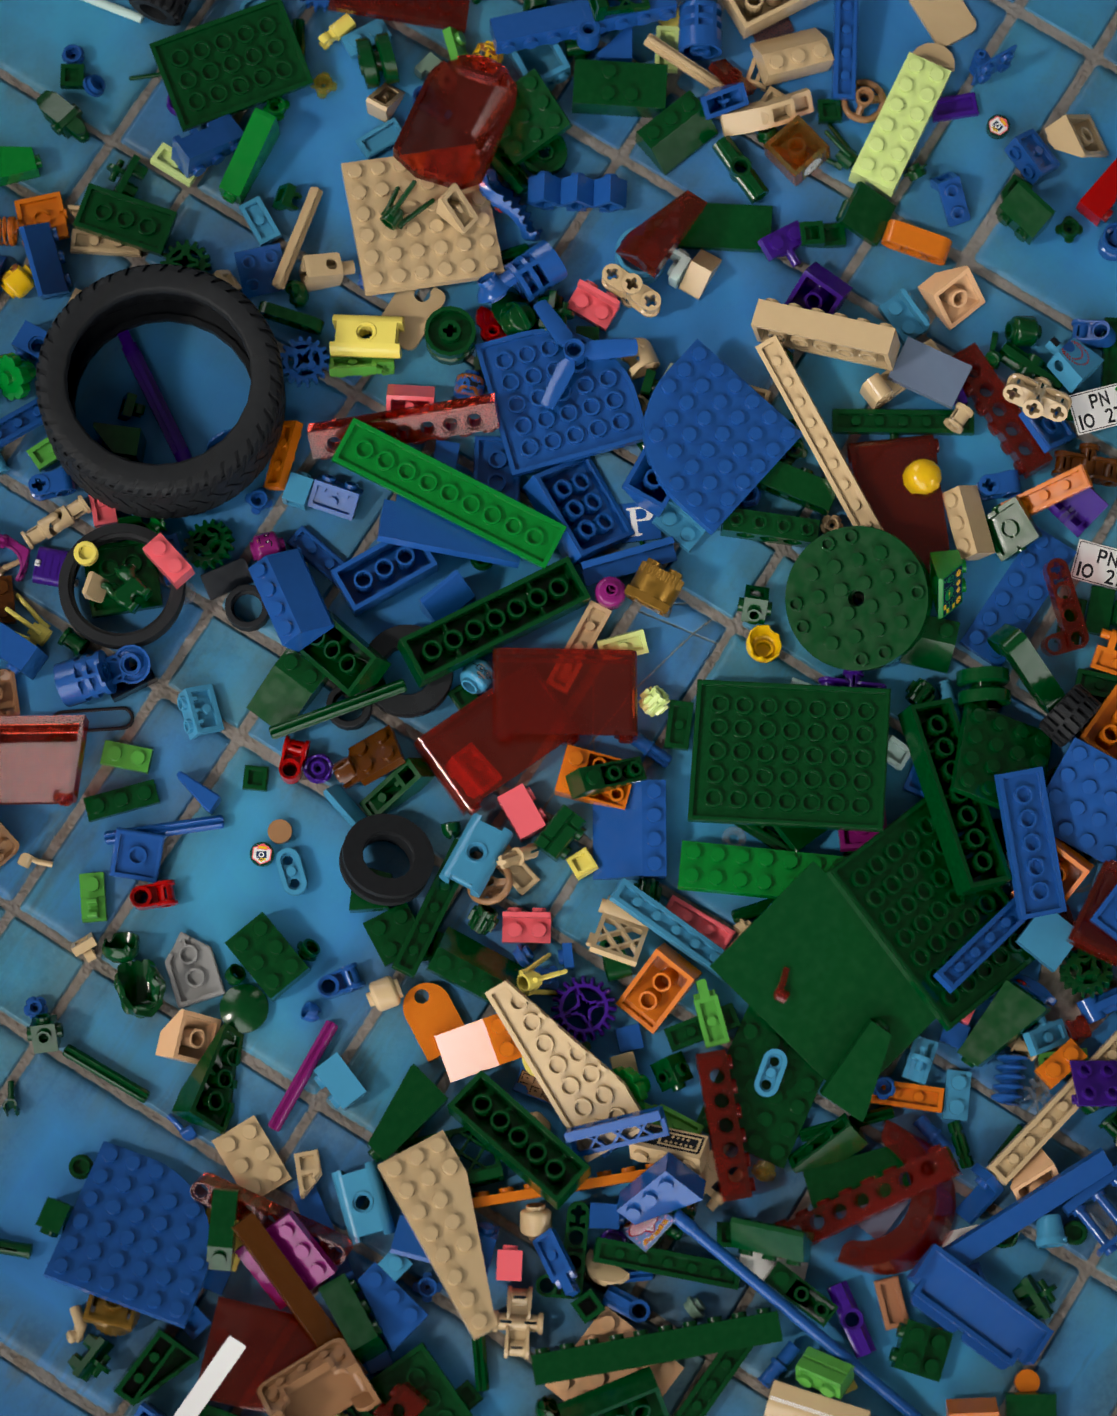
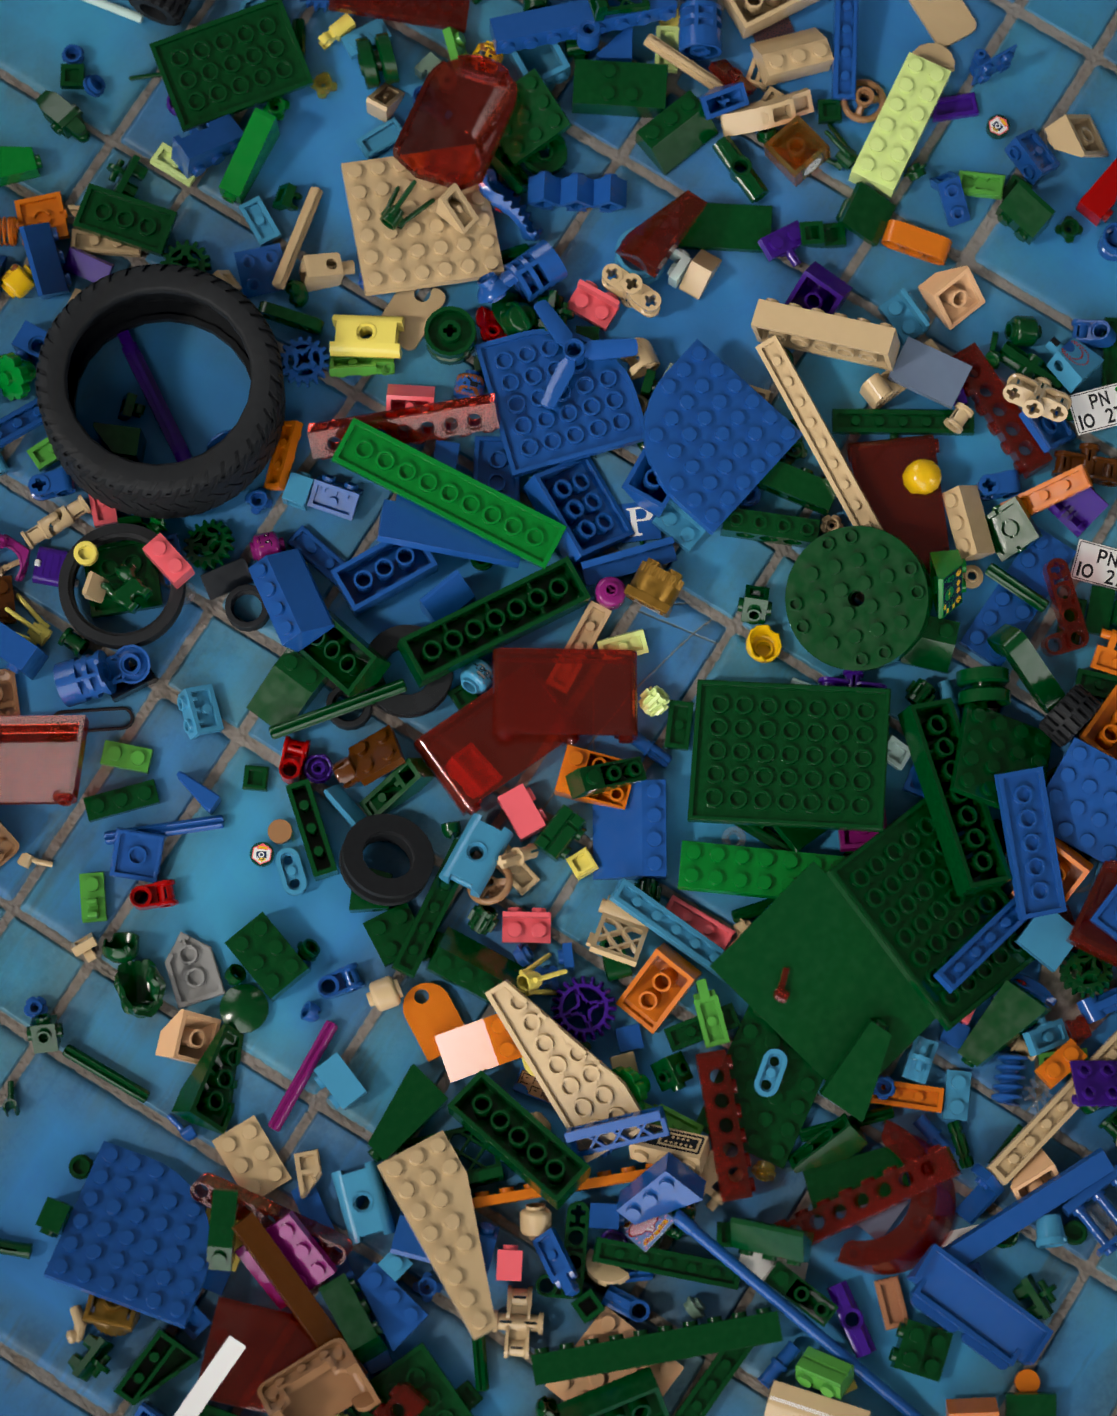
none -> dark purple tile [63,246,115,283]
none -> dark green brick [285,778,339,881]
none -> bright green plate [958,170,1006,200]
none -> tan plate [963,565,984,589]
none -> dark green axle [985,563,1049,612]

